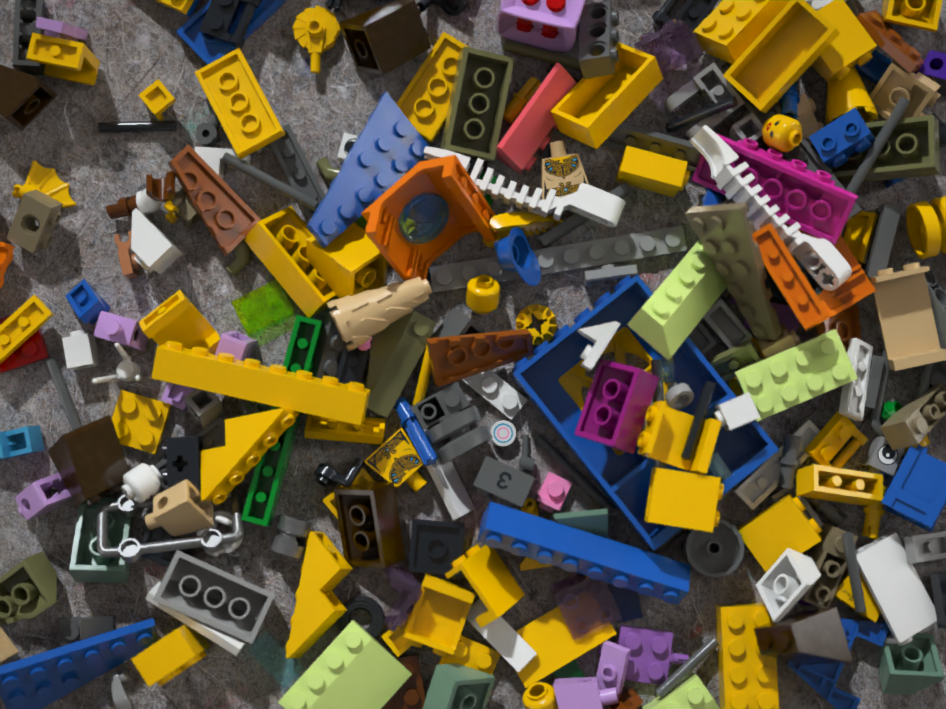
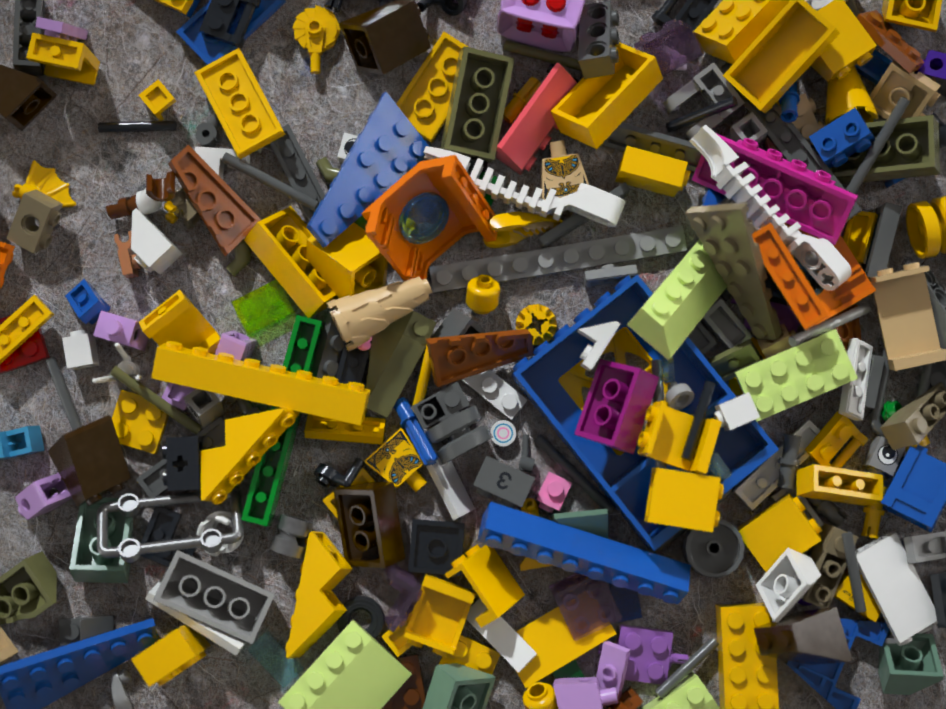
white head [121,463,163,503] -> none
tan torso [145,479,214,536] -> none
blue piece [494,227,541,286] -> none
yellow head [762,114,802,152] -> none
none -> olive bar [110,366,202,435]
none -> light grey bar [788,303,871,347]

